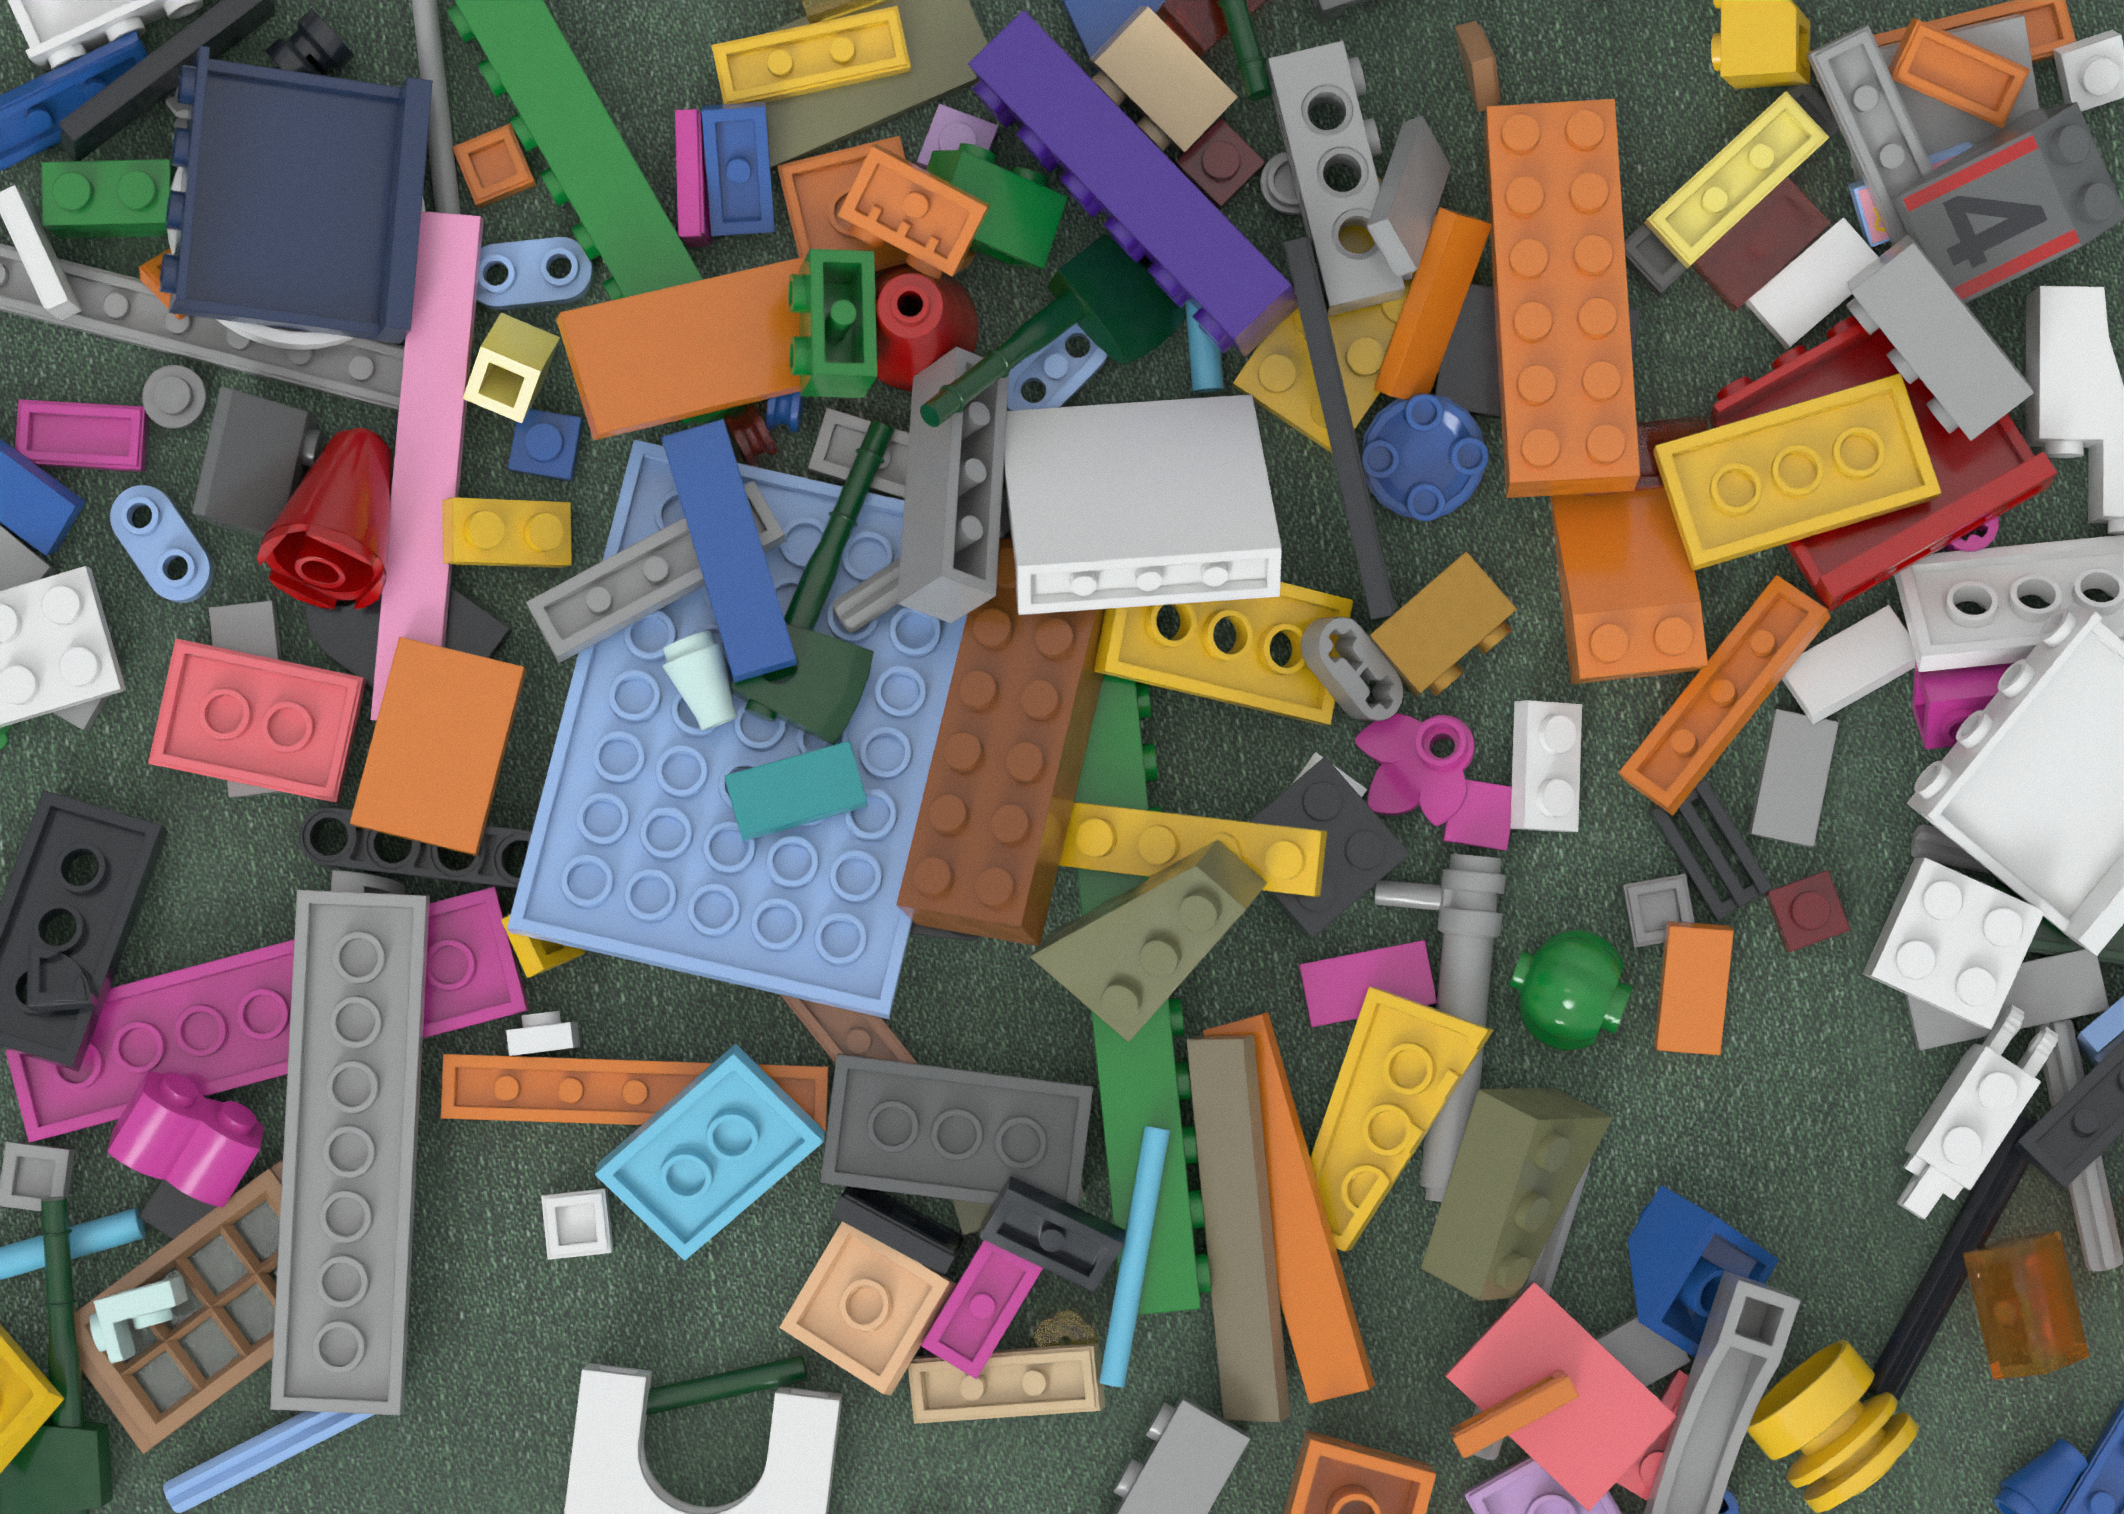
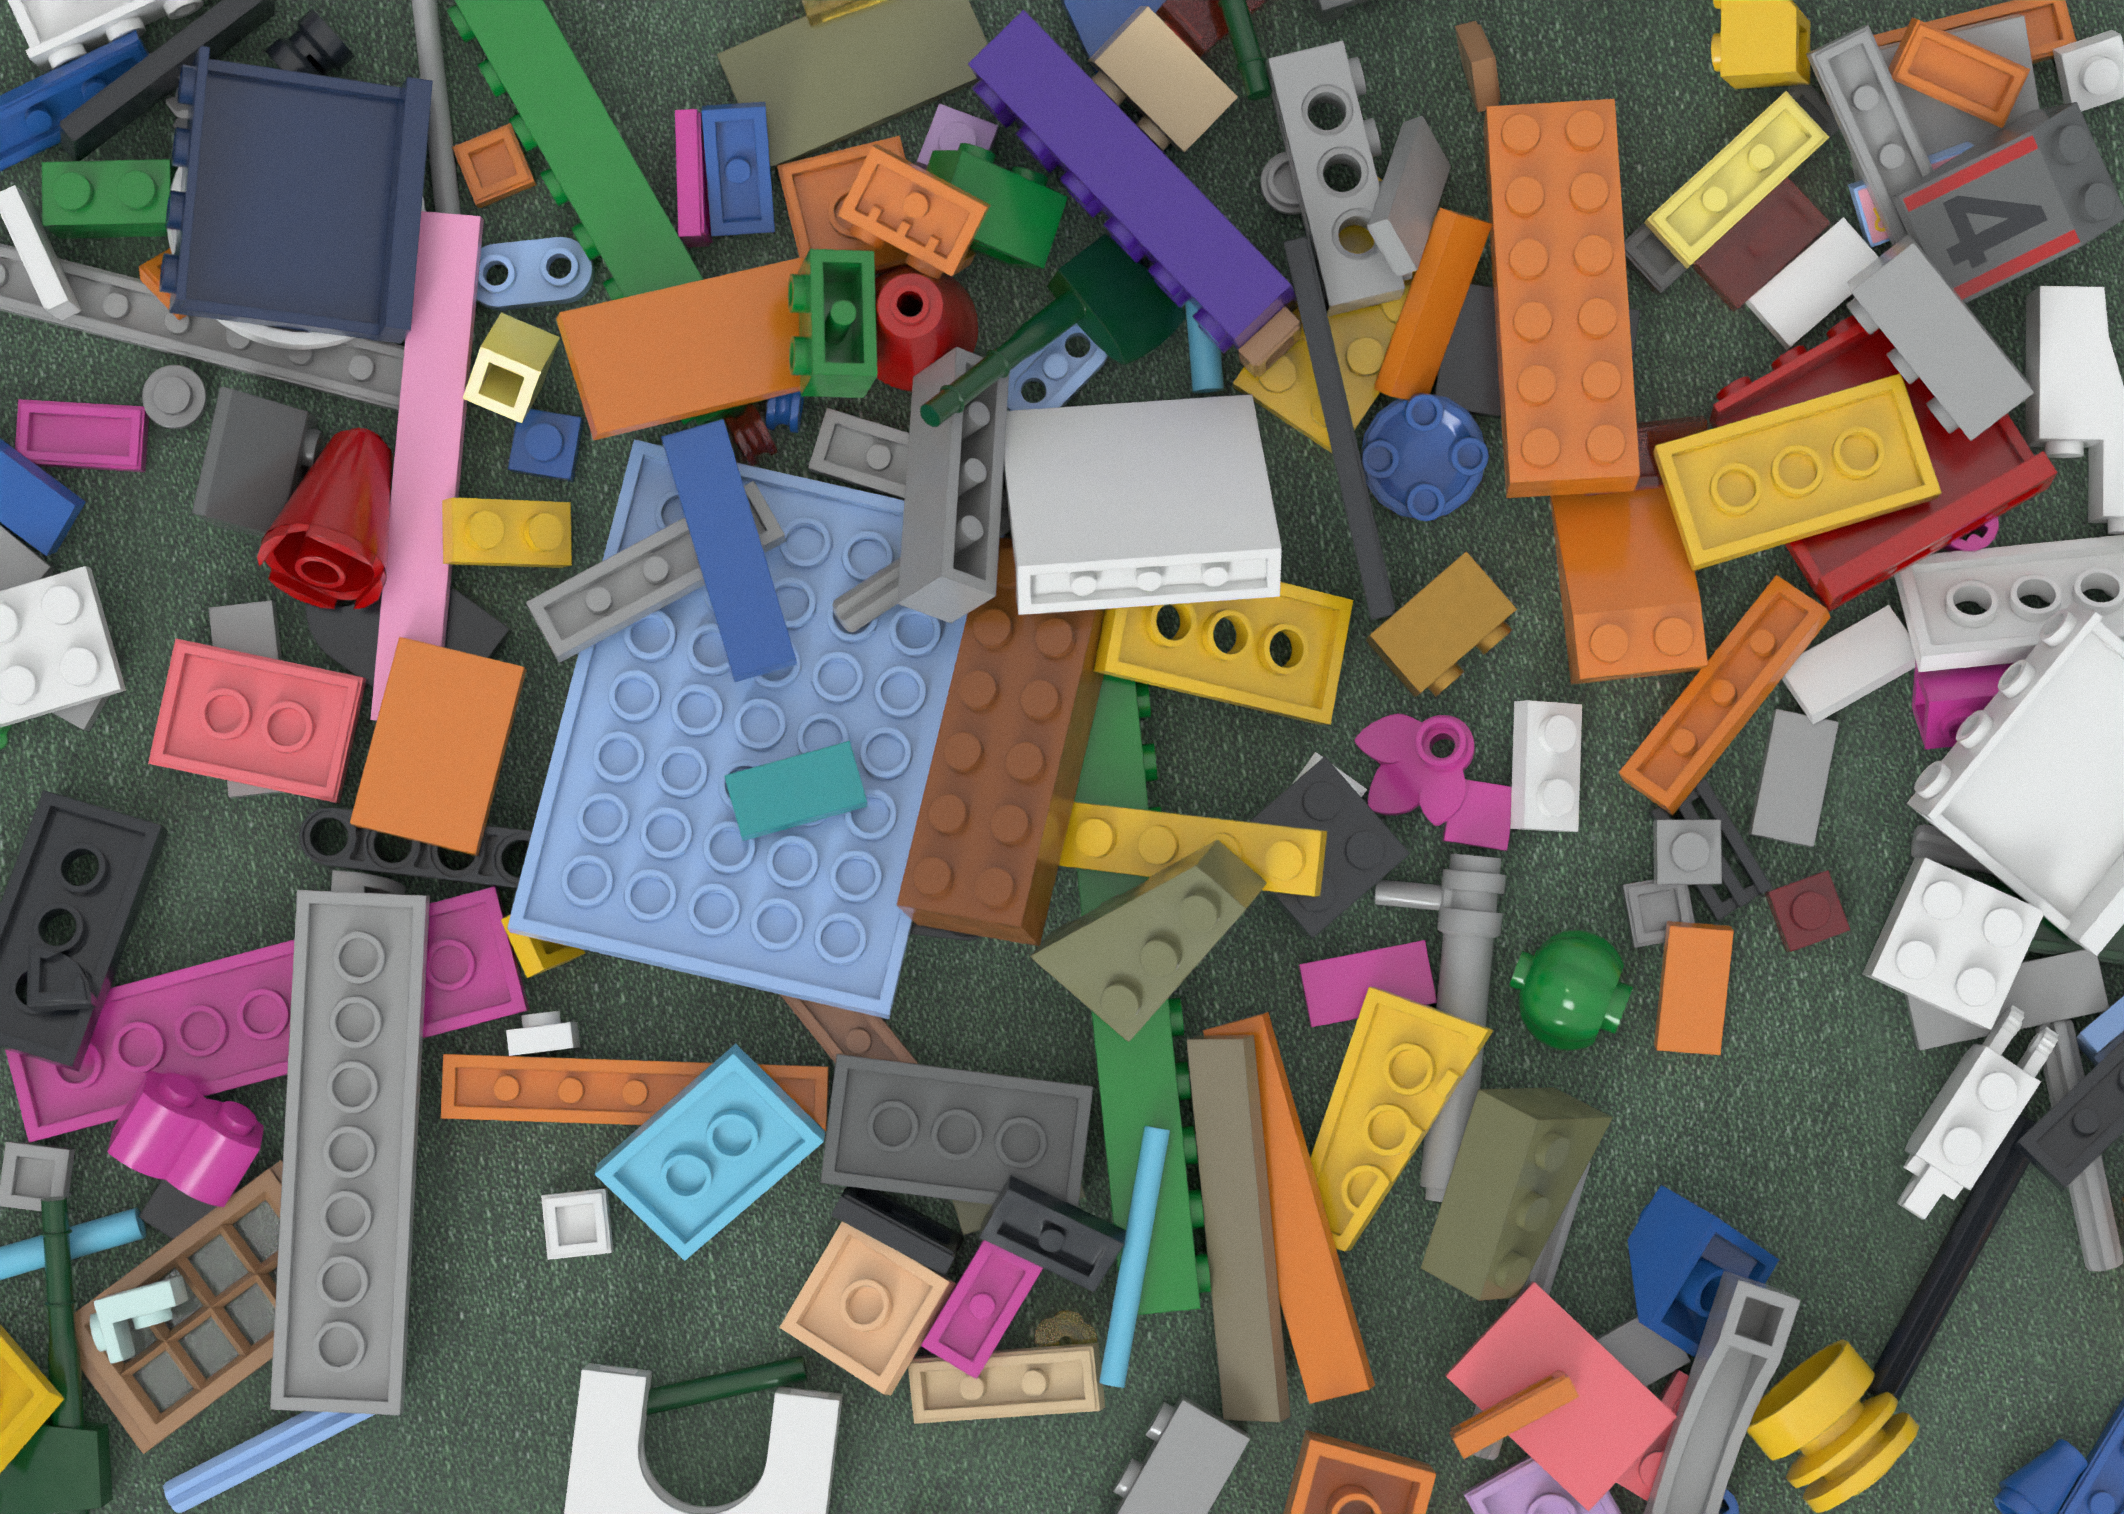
light blue plate [110,485,214,603] -> none
light aqua cone [662,630,738,731] -> none
yellow tile [711,6,912,104] -> none
dark green piece [731,420,895,745] -> none
plate [1176,118,1266,211] -> none
light grey beam [1301,617,1404,721] -> none
clear orange brick [1963,1230,2090,1380] -> none
none -> medium nougat tile [1238,306,1301,378]
none -> light grey plate [1653,820,1722,885]

